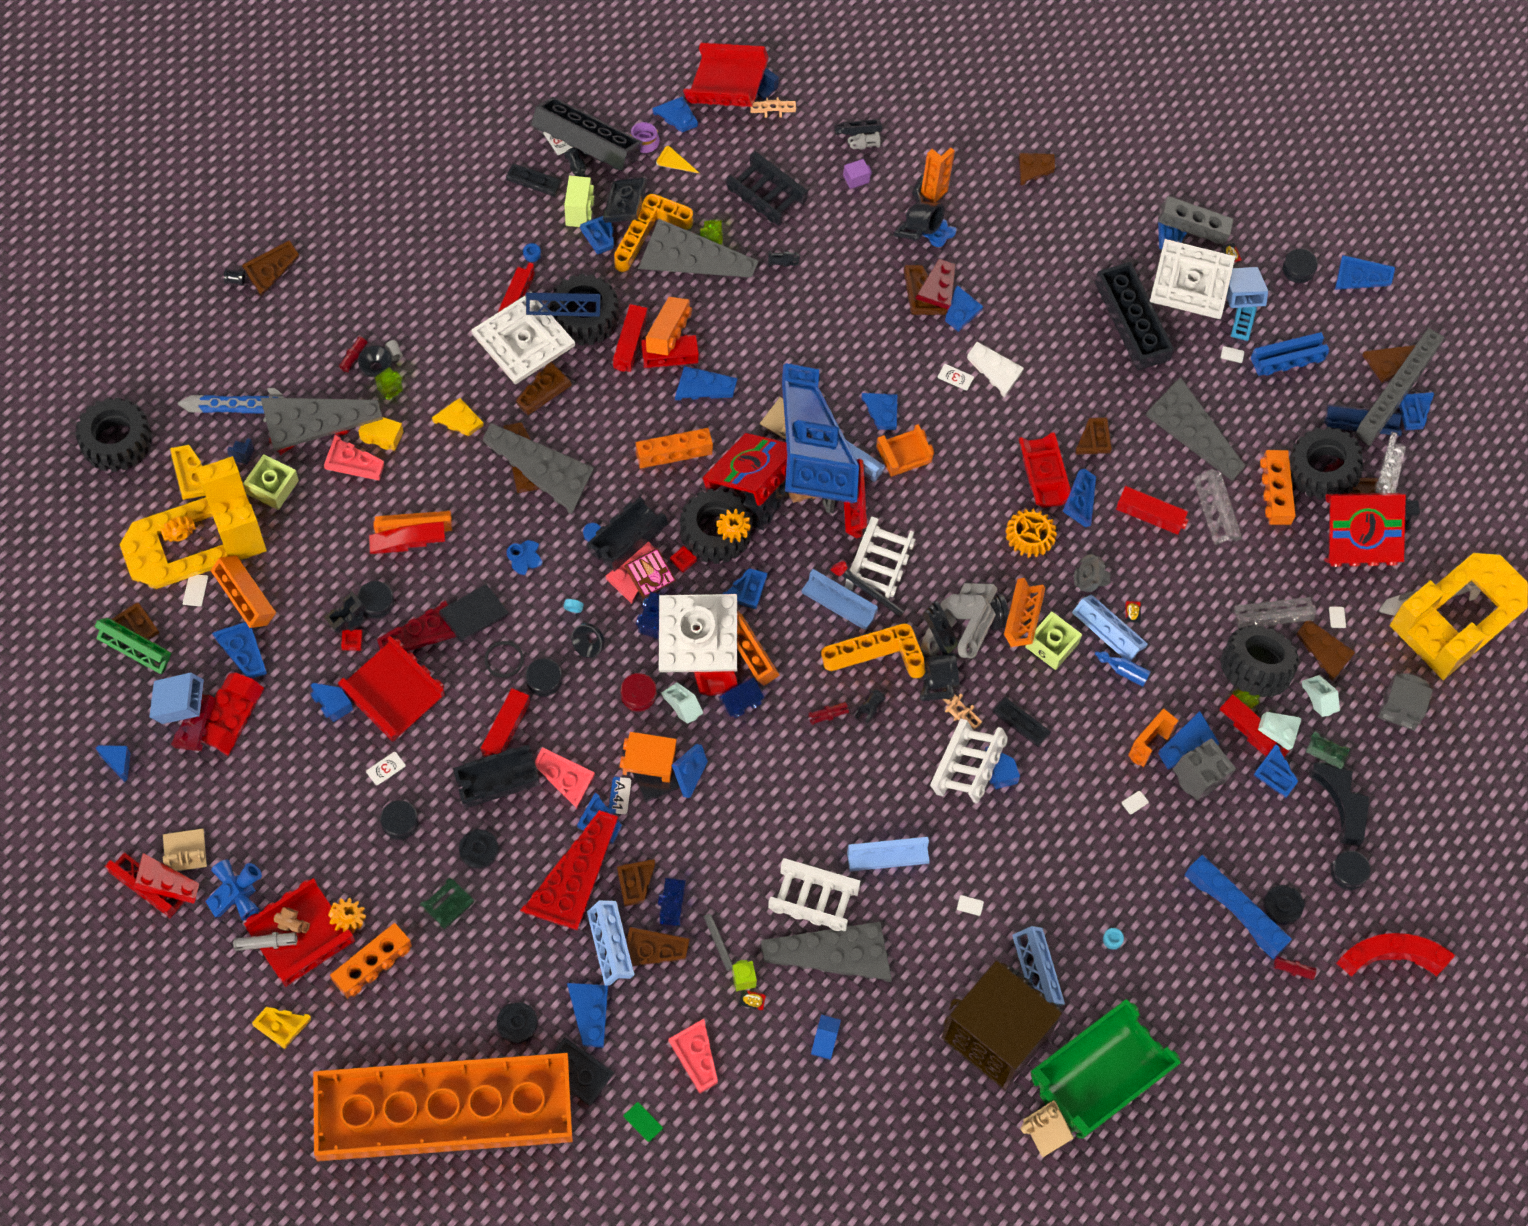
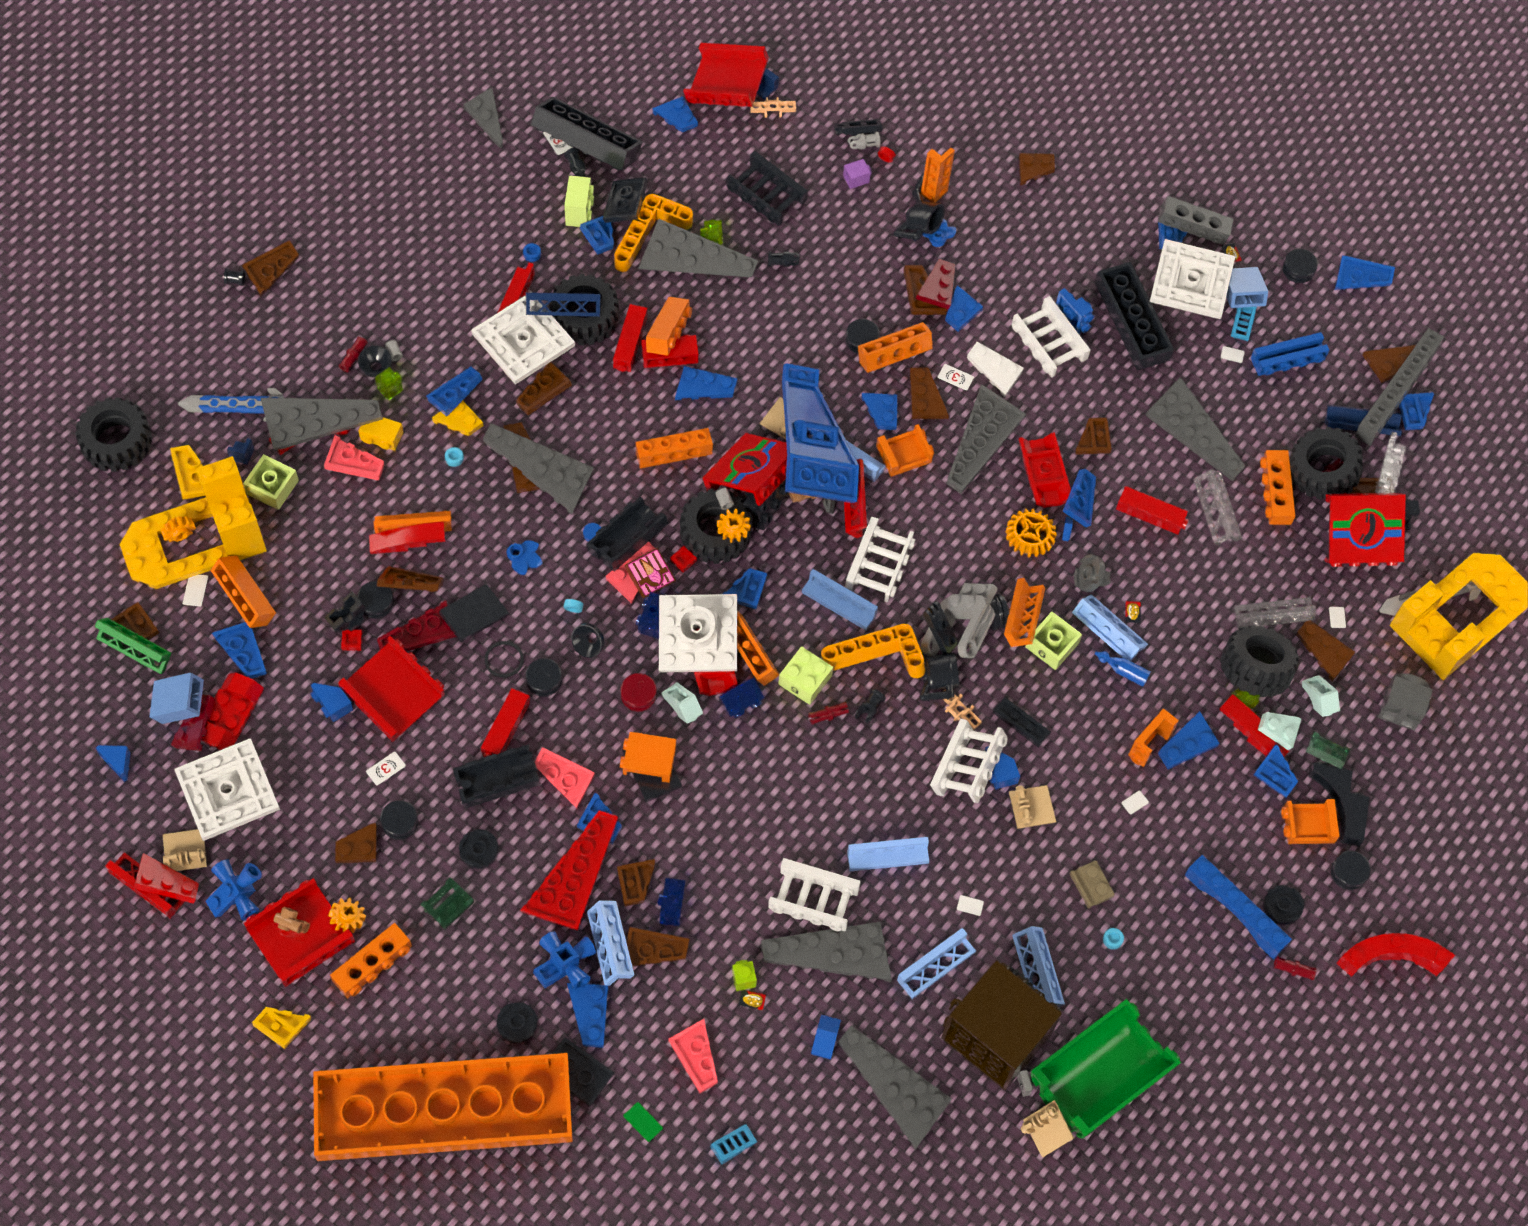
light grey pin [233,932,297,951] -> none
black tile [506,163,562,197] -> none
sticker [609,777,631,814] -> none
medium lavender piece [630,122,660,153] -> none
yellow sticker [656,146,699,173] -> none
blue wing [672,744,708,798] -> none
dark grey bar [704,913,733,972] -> none
black piece [829,561,904,617] -> none
dark grey piece [1173,738,1236,800] -> none
none -> white piece [174,738,280,841]
none -> reddish brown wing [335,823,377,863]
none -> reddish brown wing [377,566,444,592]
none -> blue wing [426,367,483,416]
none -> medium azure tile [445,447,464,467]
none -> dark grey wing [464,88,503,148]
none -> blue brick [533,931,596,990]
none -> dark azure slope [711,1124,757,1165]
none -> light grey hinge [715,488,734,510]
none -> yellowish green brick [778,646,833,705]
none -> dark grey wing [839,1025,952,1150]
none -> black head [845,319,880,354]
none -> orange brick [858,322,933,373]
none -> red tile [877,146,896,163]
none -> light blue fence [897,928,976,999]
none -> reddish brown wing [910,368,949,419]
none -> dark grey wing [946,384,1026,494]
none -> tan hinge [1009,785,1056,829]
none -> white fence [1012,296,1090,377]
none -> light grey tile [1017,1070,1033,1097]
none -> blue plate [1056,288,1094,334]
none -> blue tile [1062,516,1073,541]
none -> dark tan plate [1070,861,1115,909]
none -> orange panel [1281,799,1339,844]

